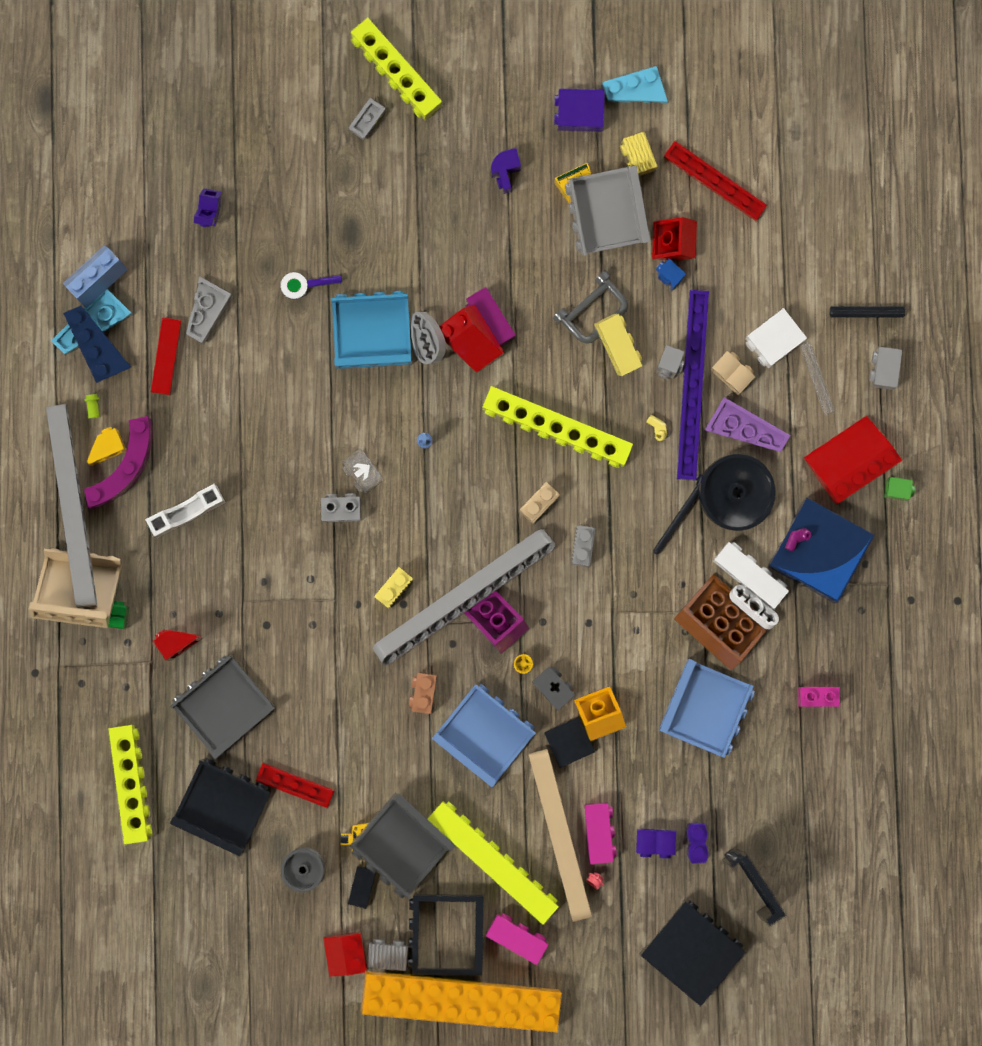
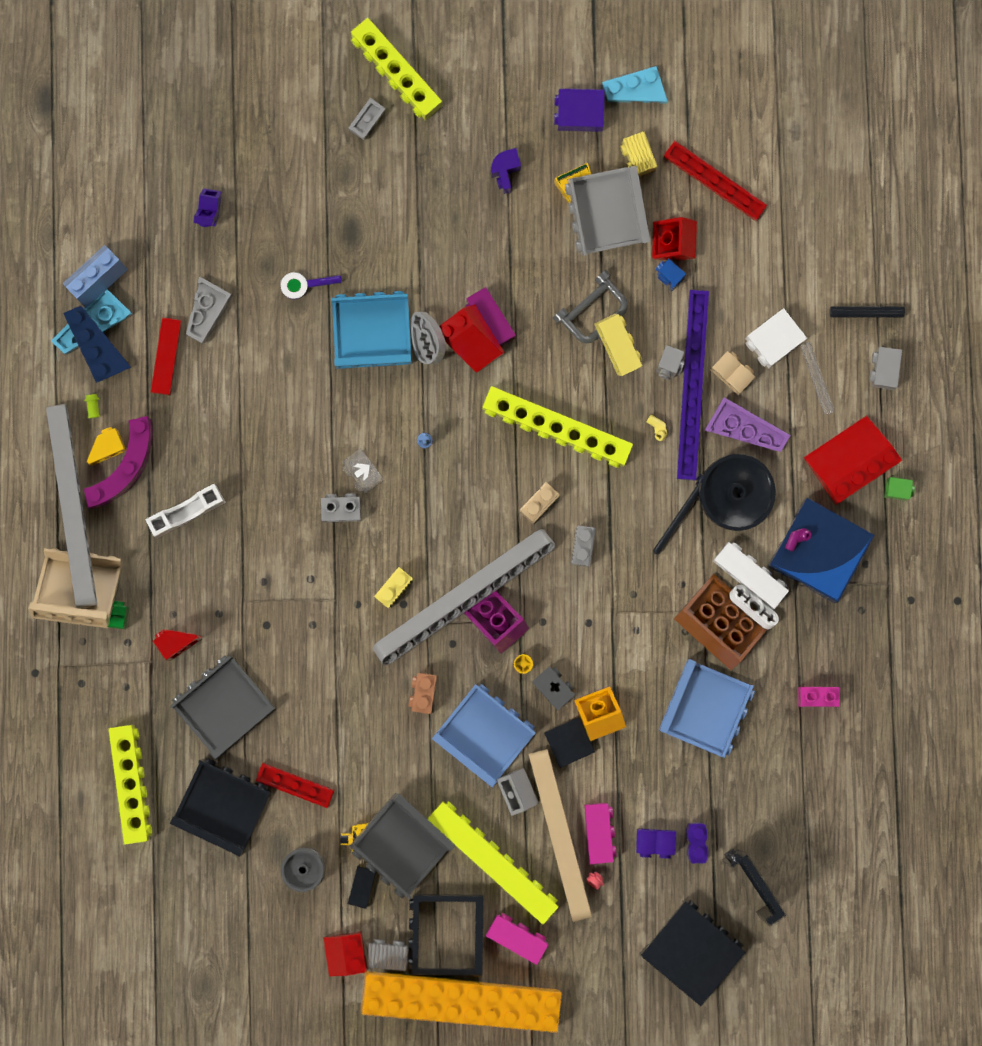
none -> light grey brick [497,768,539,816]

